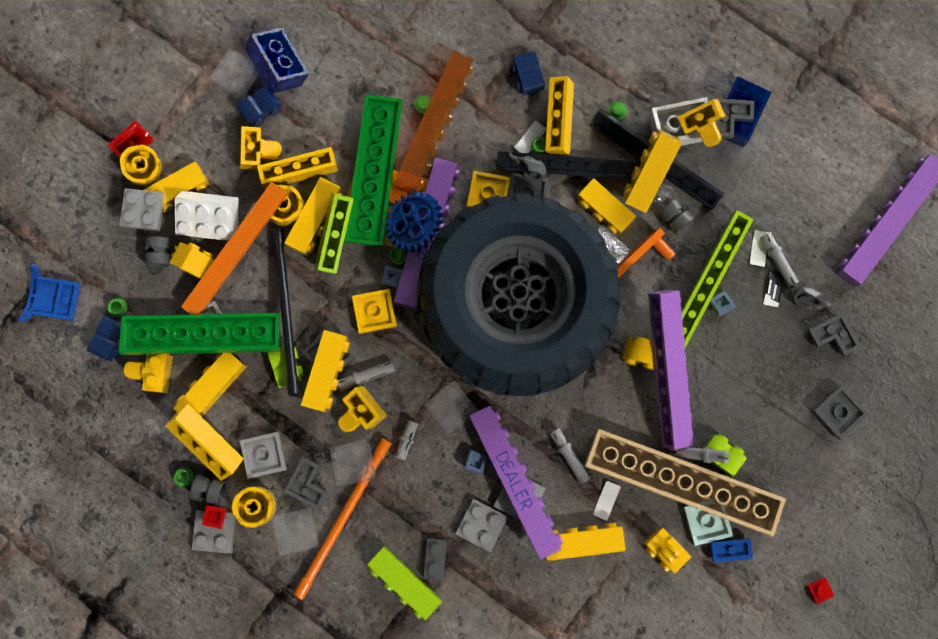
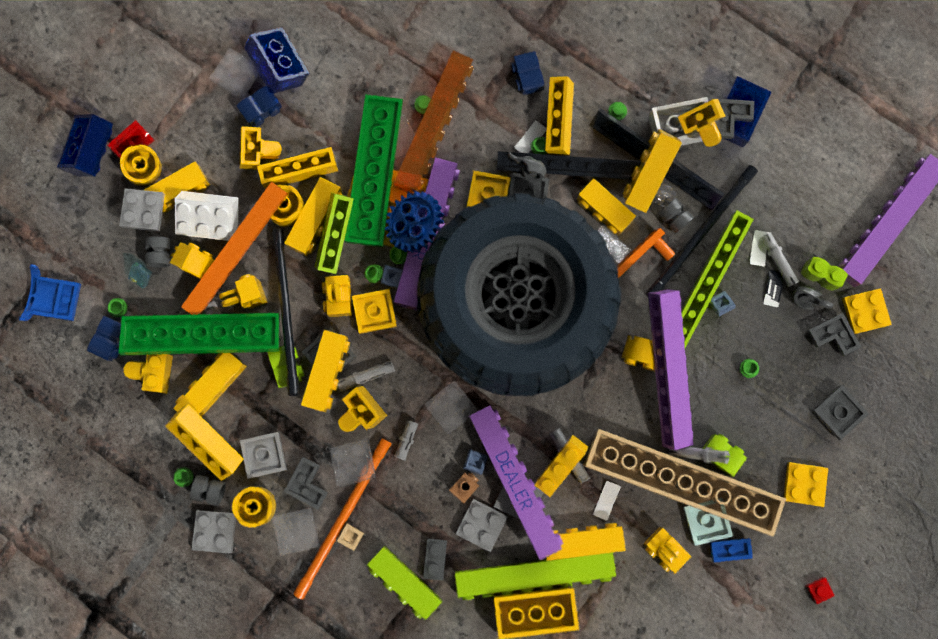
red plate [202,505,227,529] -> none
none -> clear blue brick [57,114,113,177]
none -> clear light blue plate [128,262,152,289]
none -> yellow brick [219,274,268,309]
none -> yellow brick [322,275,352,317]
none -> tan plate [337,523,364,551]
none -> bright green plate [365,264,383,283]
none -> medium nougat brick [449,472,479,503]
none -> lime brick [455,552,616,600]
none -> yellow brick [493,586,579,639]
none -> yellow brick [535,435,588,497]
none -> black piece [645,165,758,297]
none -> bright green plate [739,359,759,378]
none -> yellow plate [784,462,828,507]
none -> lime brick [801,257,848,290]
none -> yellow plate [842,288,892,334]

